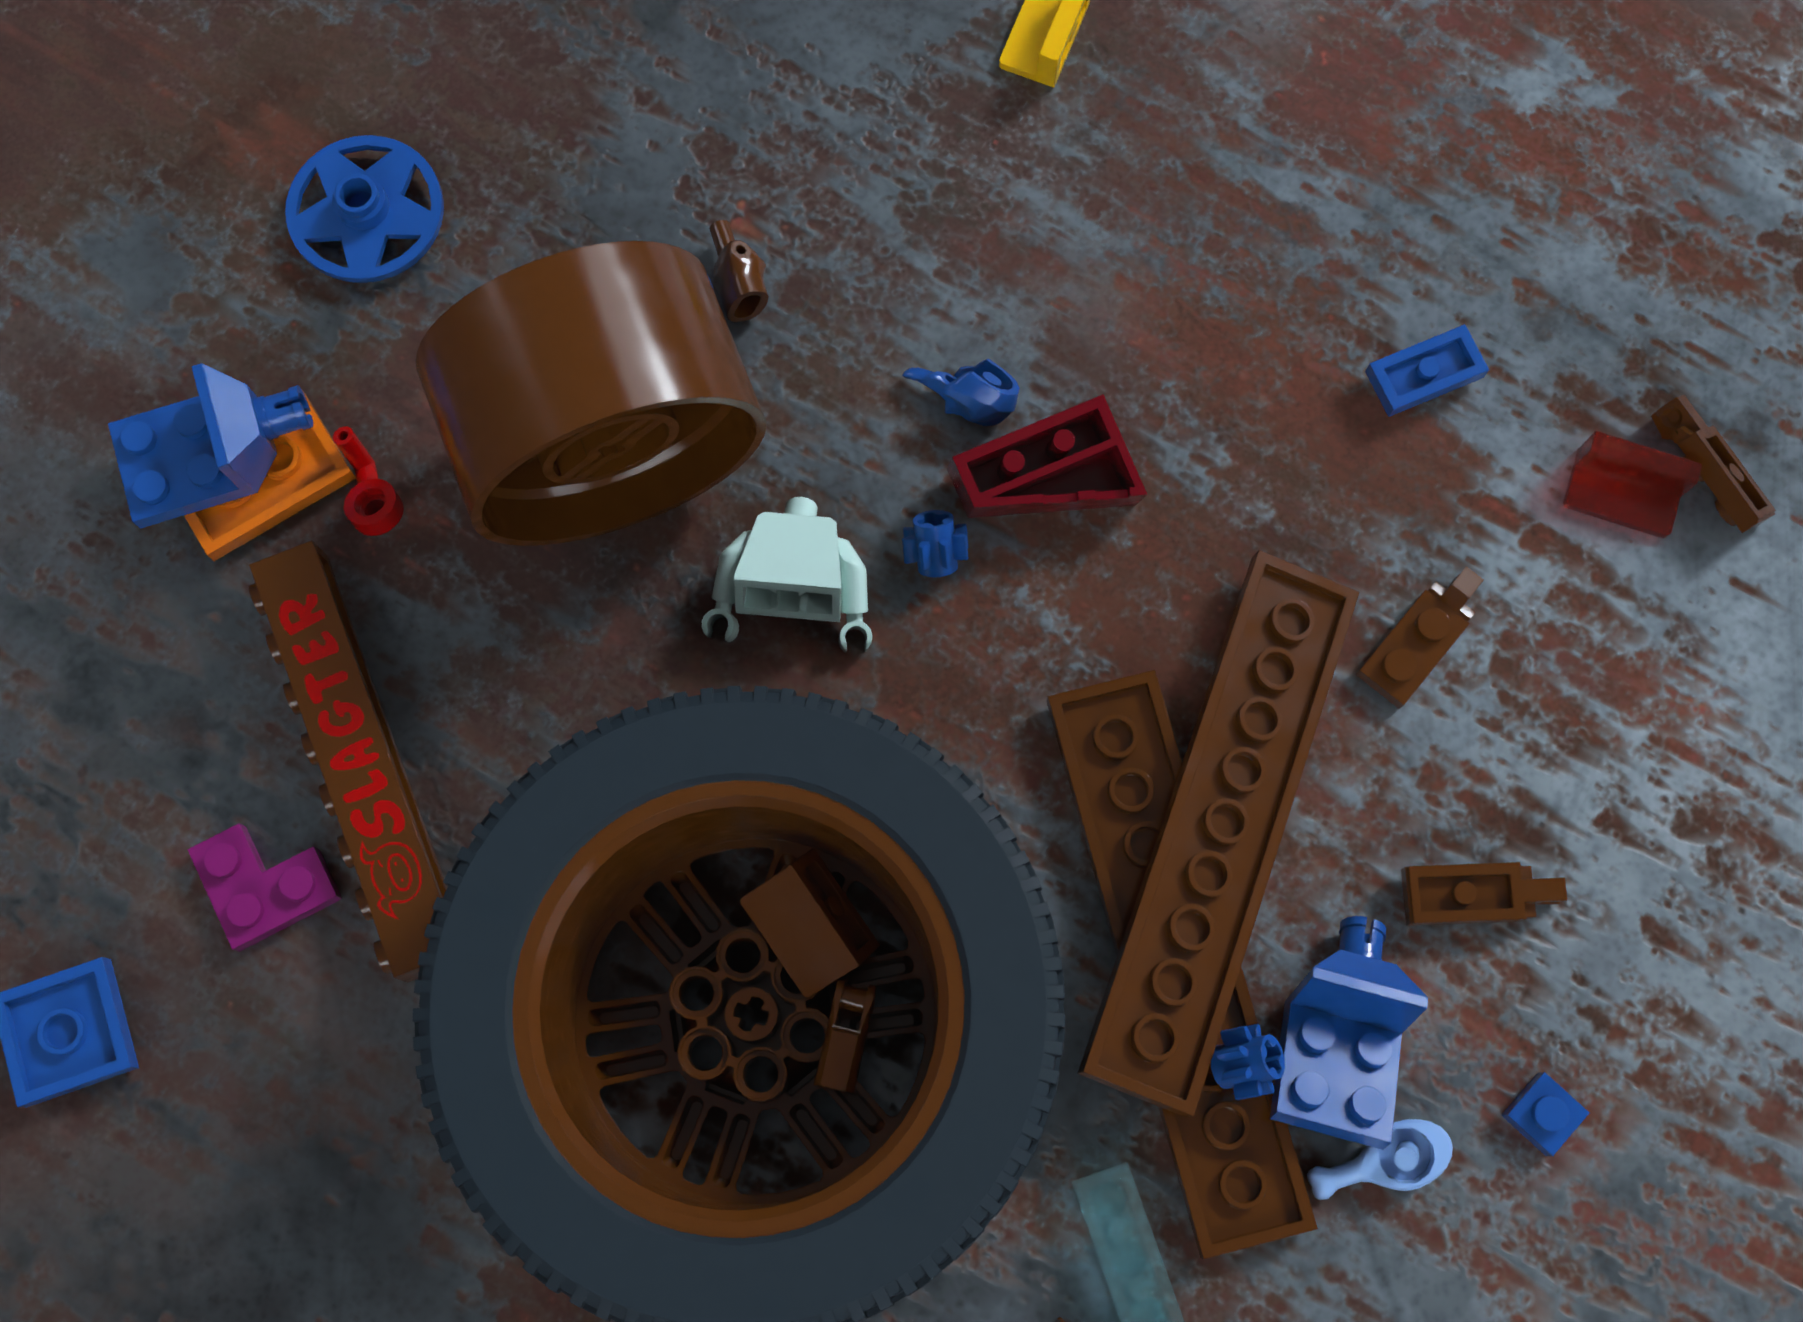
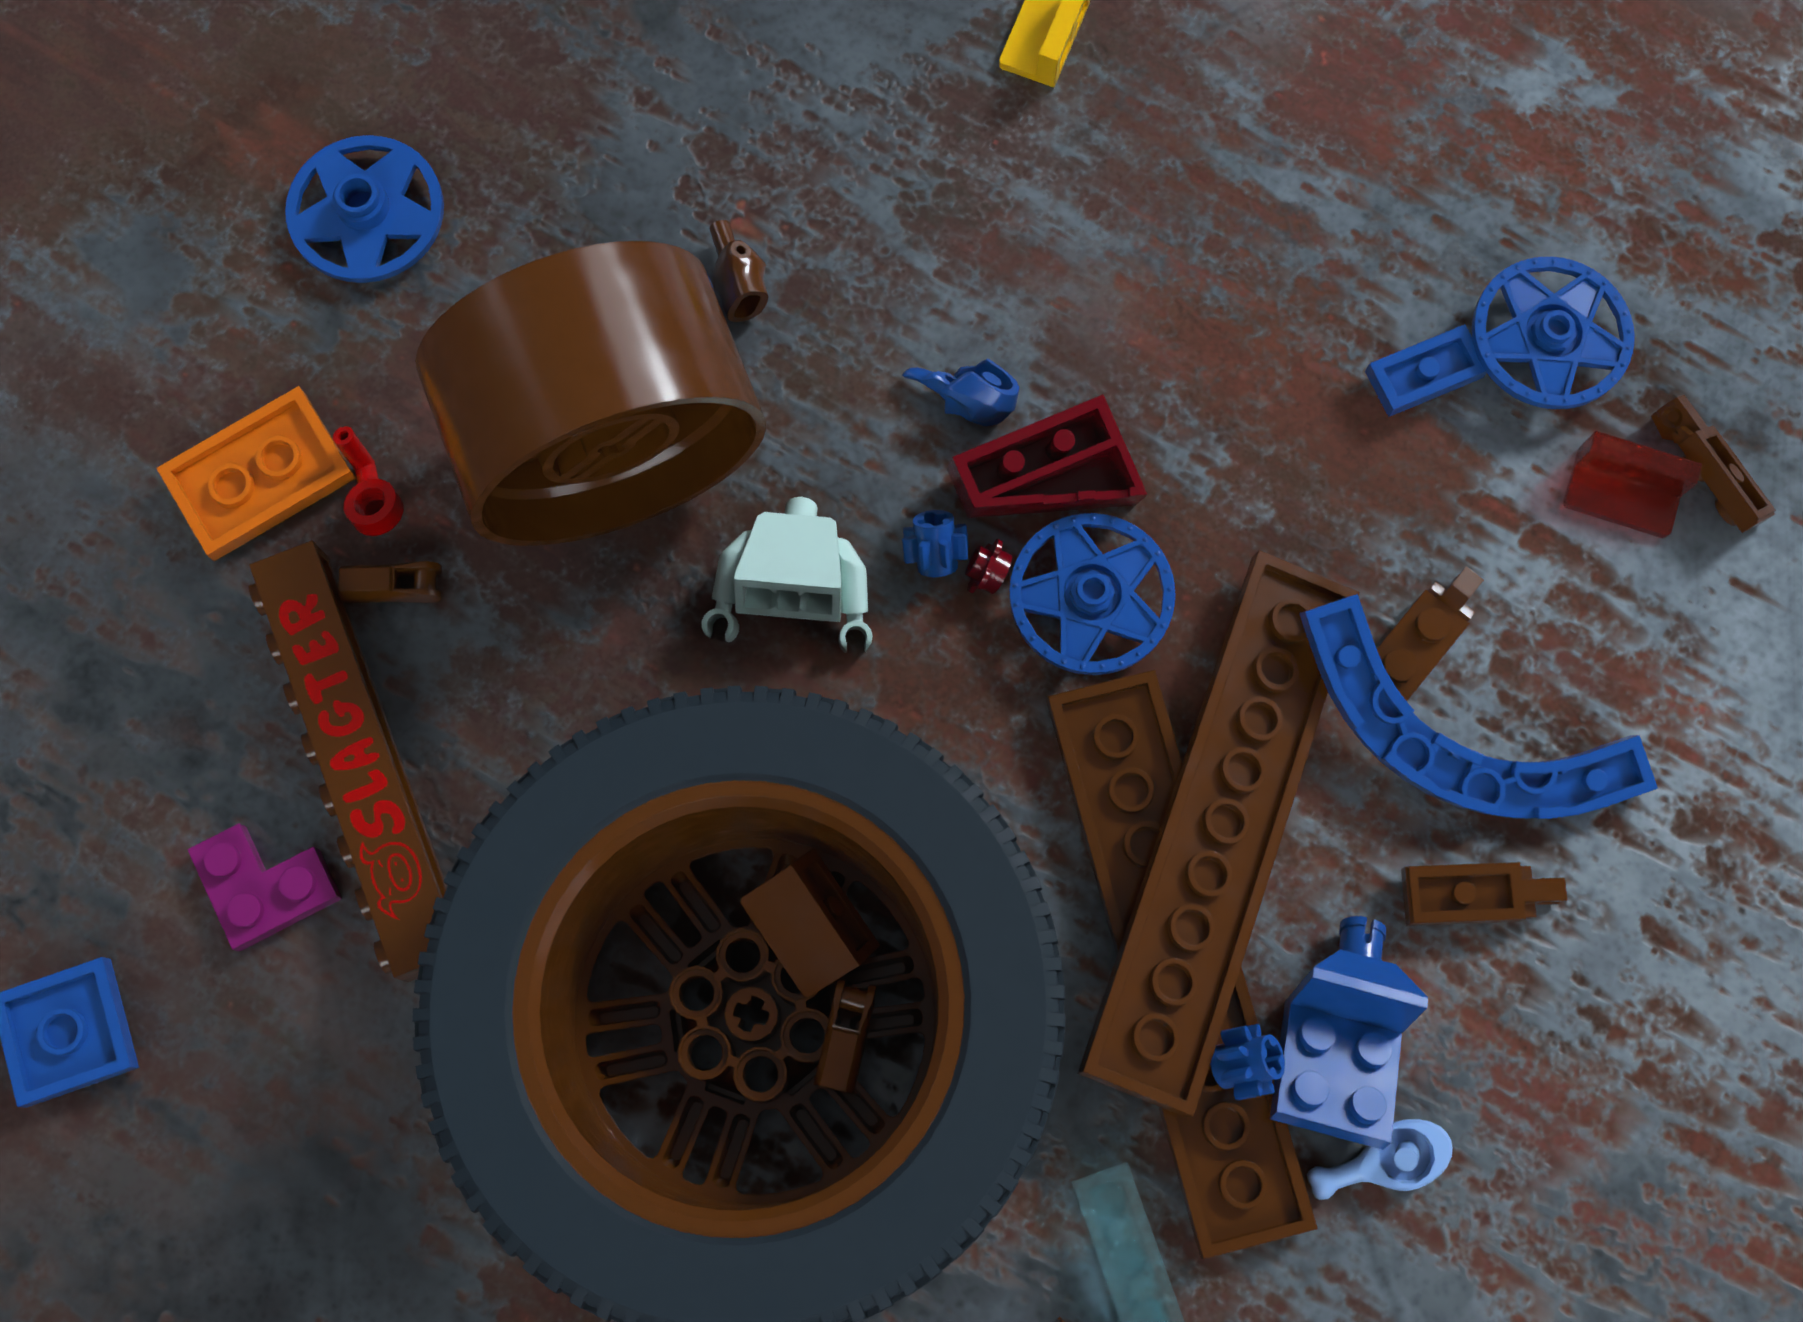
blue plate [108,363,313,529] -> none
blue plate [1501,1072,1590,1156] -> none
none -> reddish brown bar [338,561,442,603]
none -> dark red plate [965,538,1012,594]
none -> blue wheel [1009,513,1175,675]
none -> blue plate [1299,594,1658,819]
none -> blue wheel [1472,257,1635,409]

